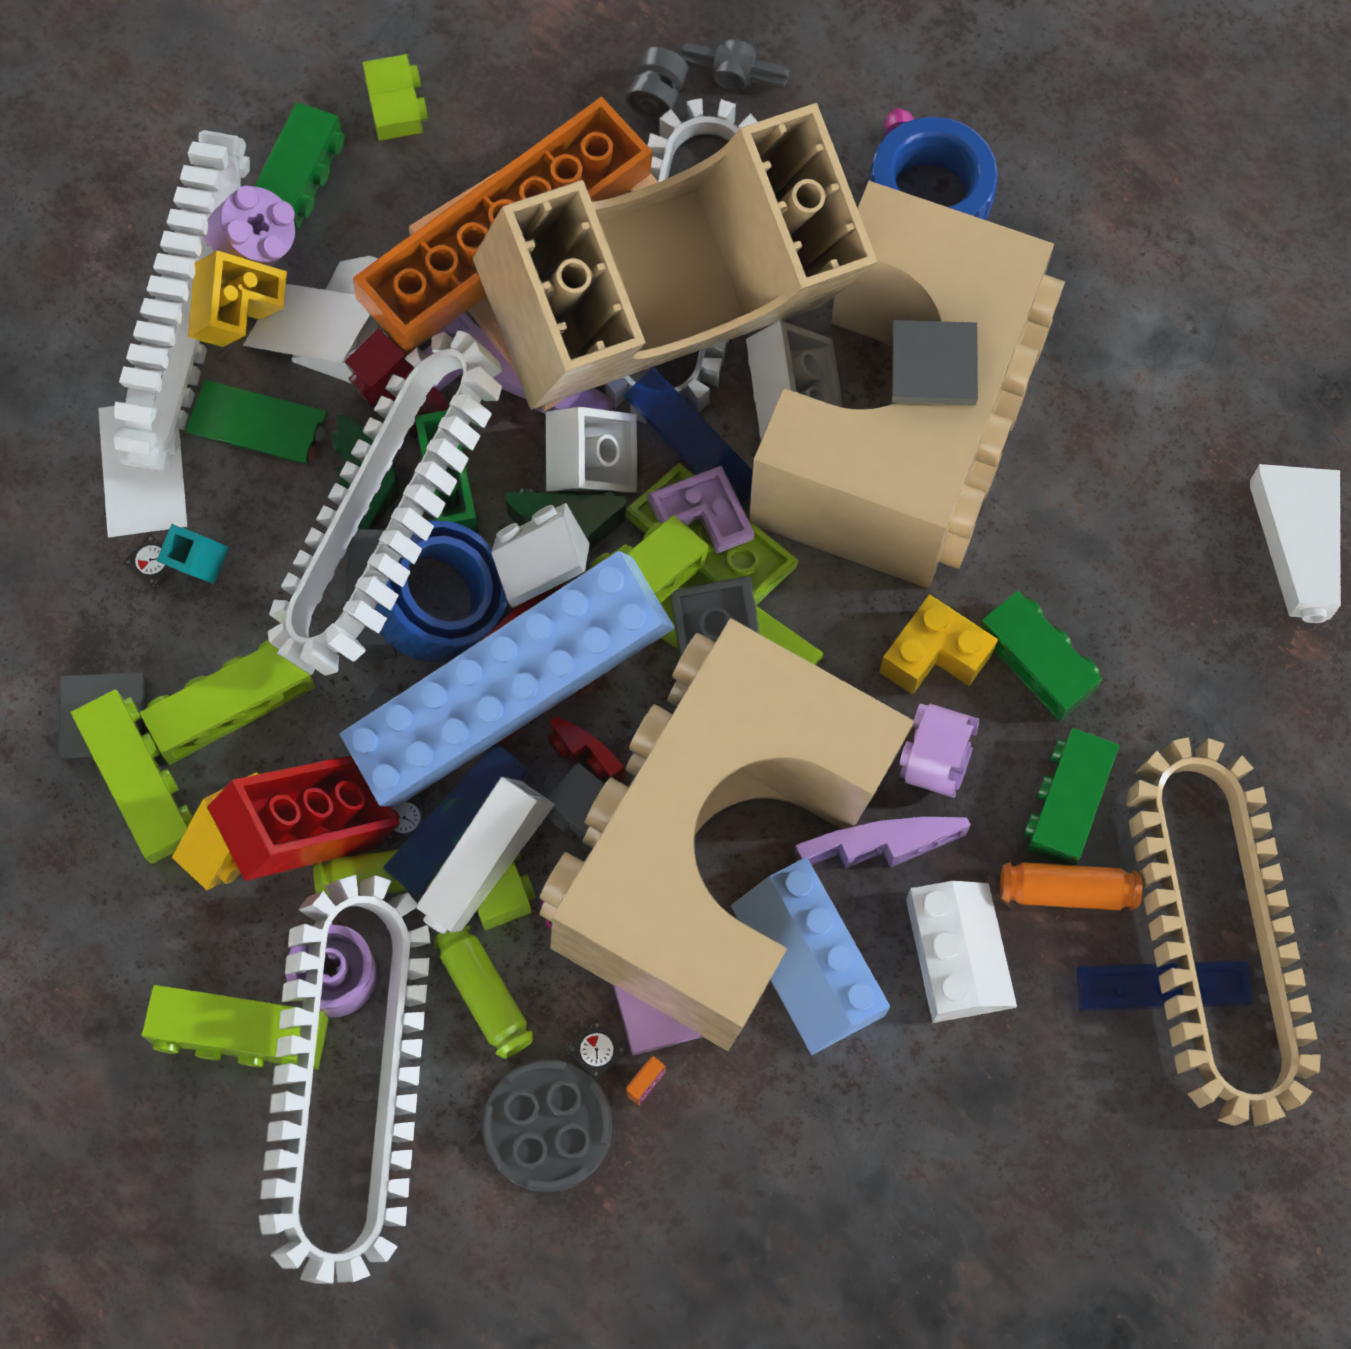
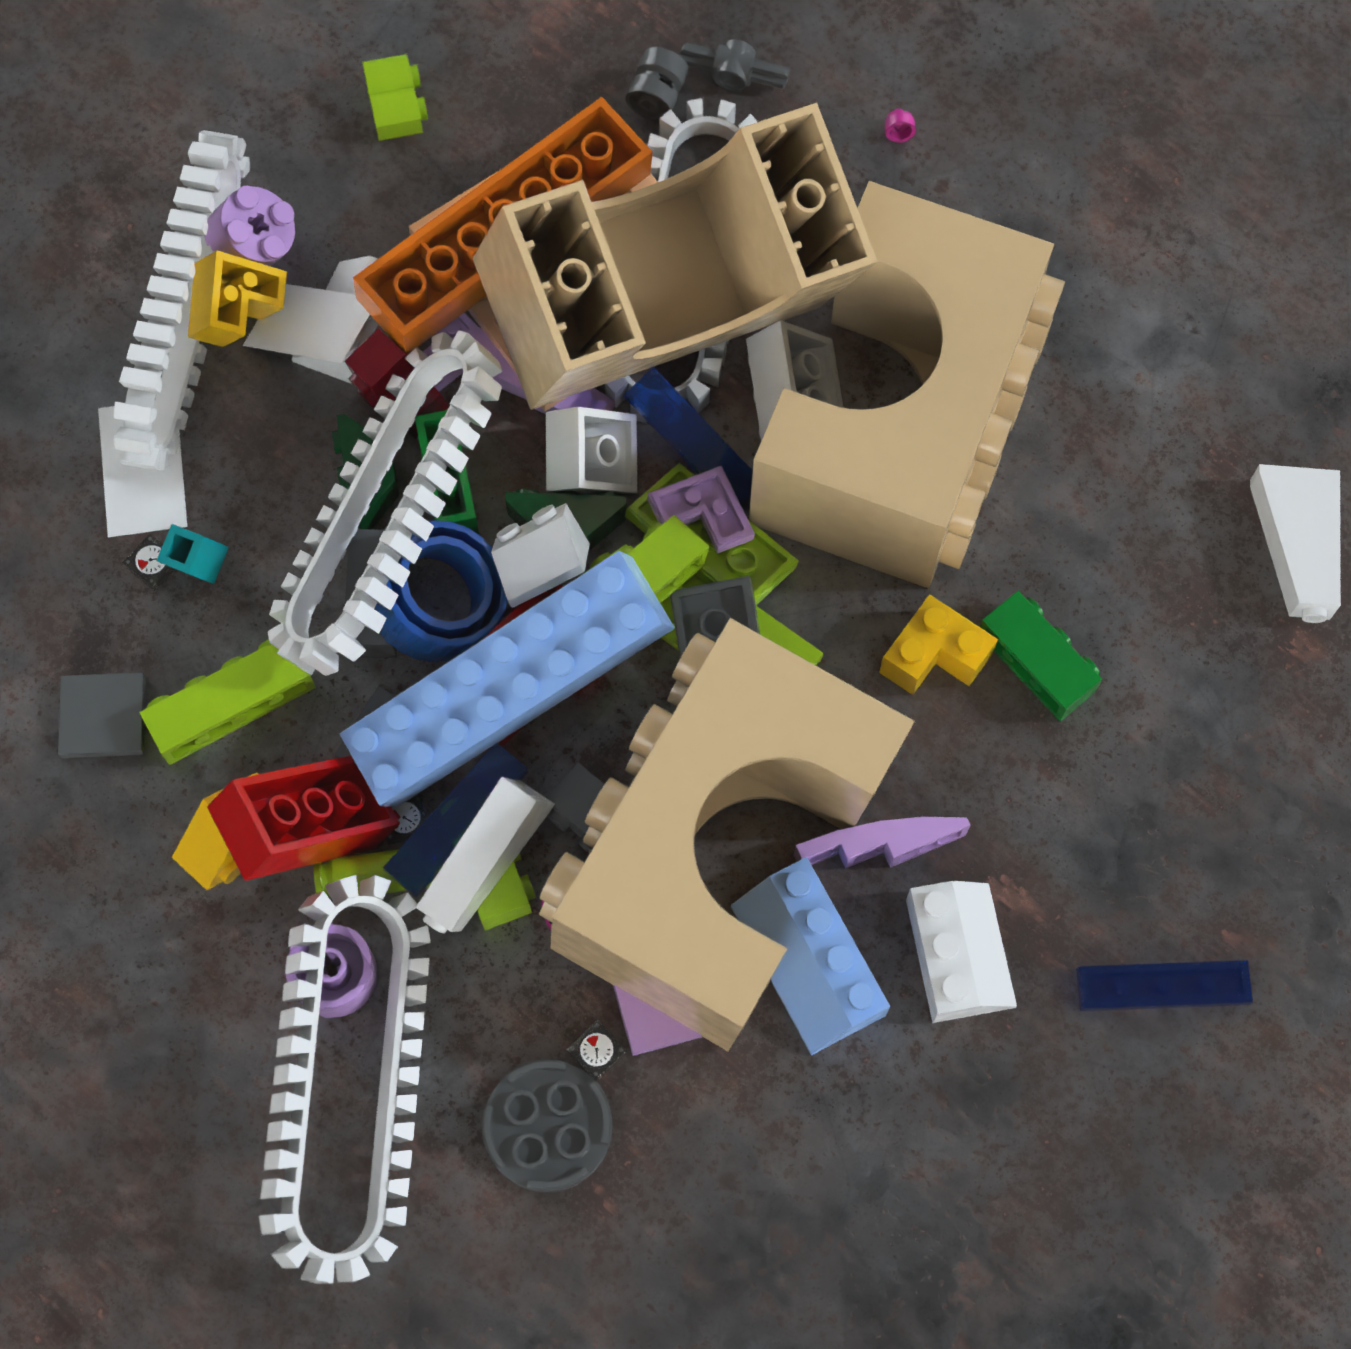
lime brick [70,689,193,864] -> none
lime brick [142,985,329,1070] -> none
green piece [185,380,327,465] -> none
green brick [254,102,345,230] -> none
lime axle [434,924,533,1059] -> none
red slope [548,717,625,782] -> none
orange tile [626,1056,666,1106] -> none
blue tyre [868,117,998,220] -> none
dark grey tile [892,320,978,405] -> none
lavender brick [900,703,979,798] -> none
orange axle [1000,862,1143,911] -> none
green brick [1023,727,1120,865] -> none
tan piece [1126,737,1320,1127] -> none

